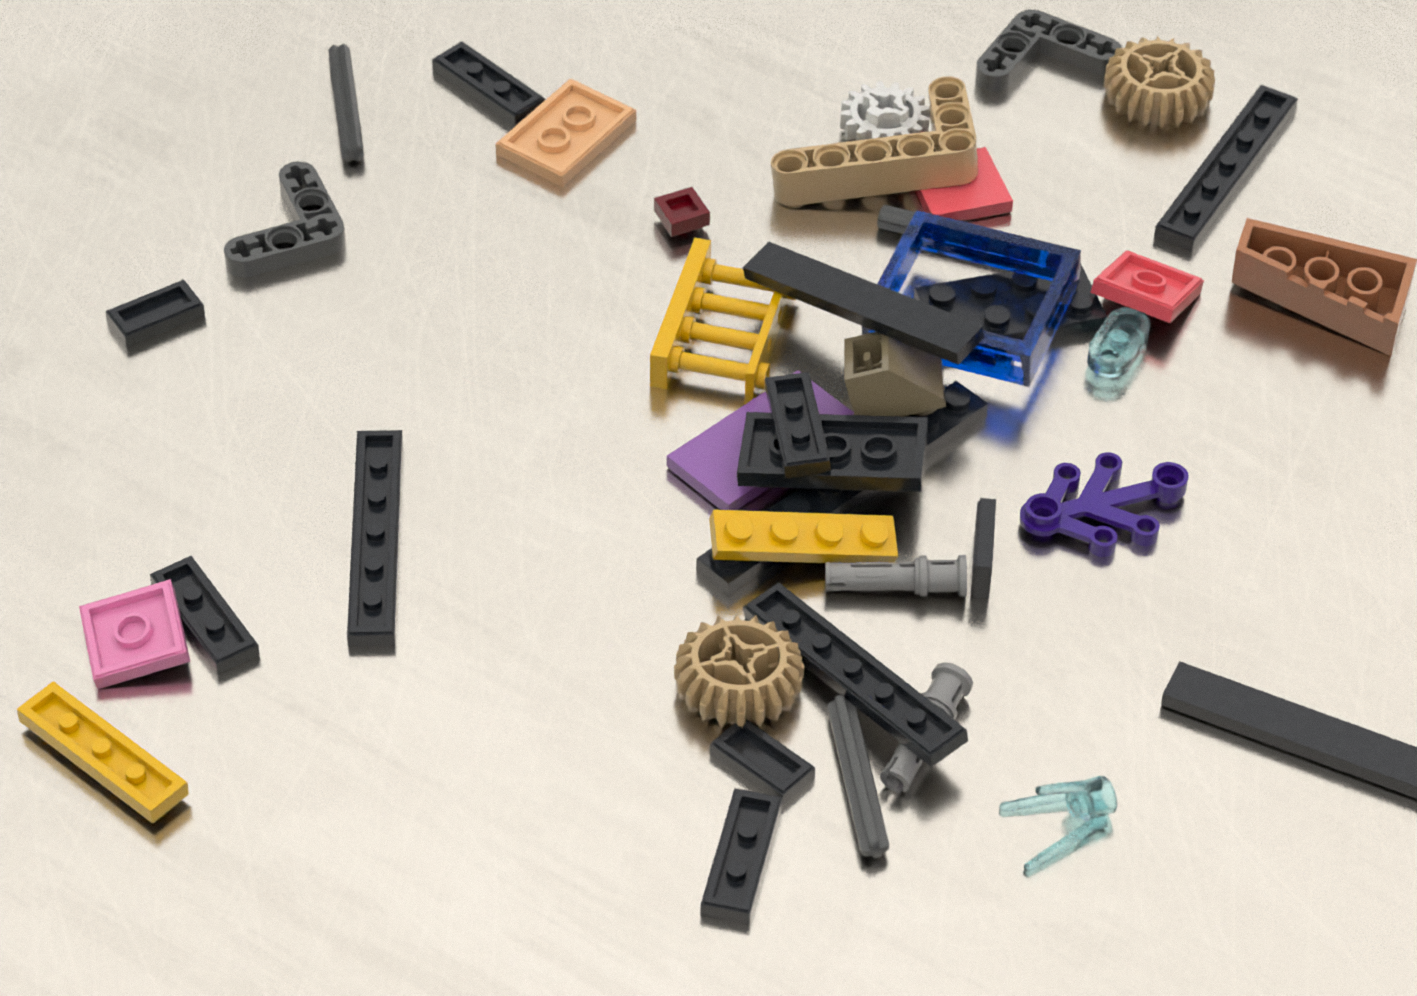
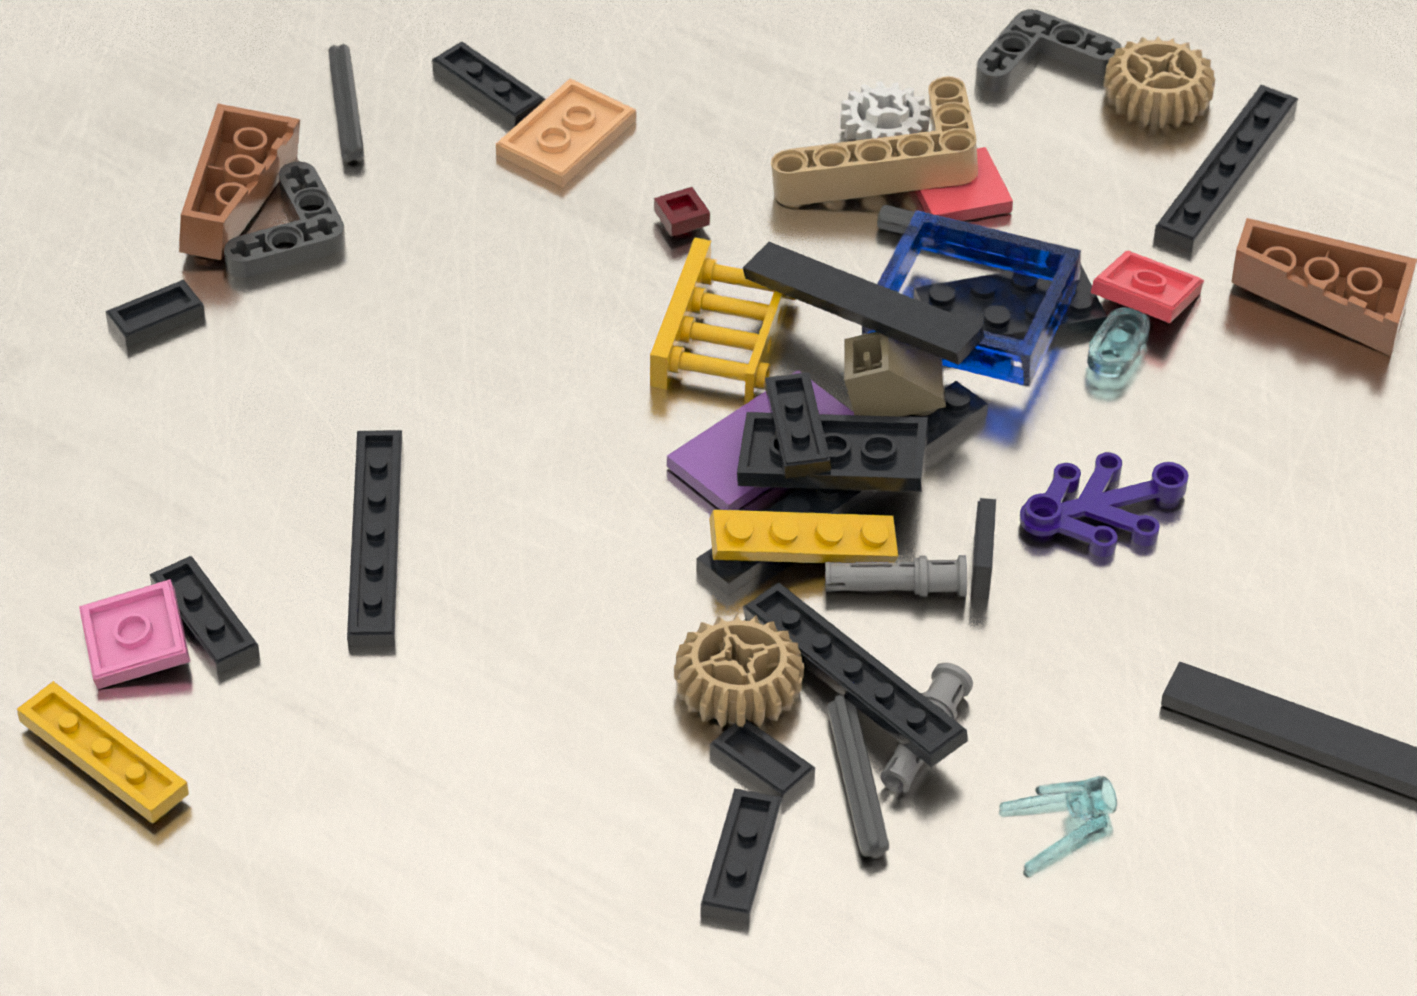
none -> nougat wedge [179,104,300,260]

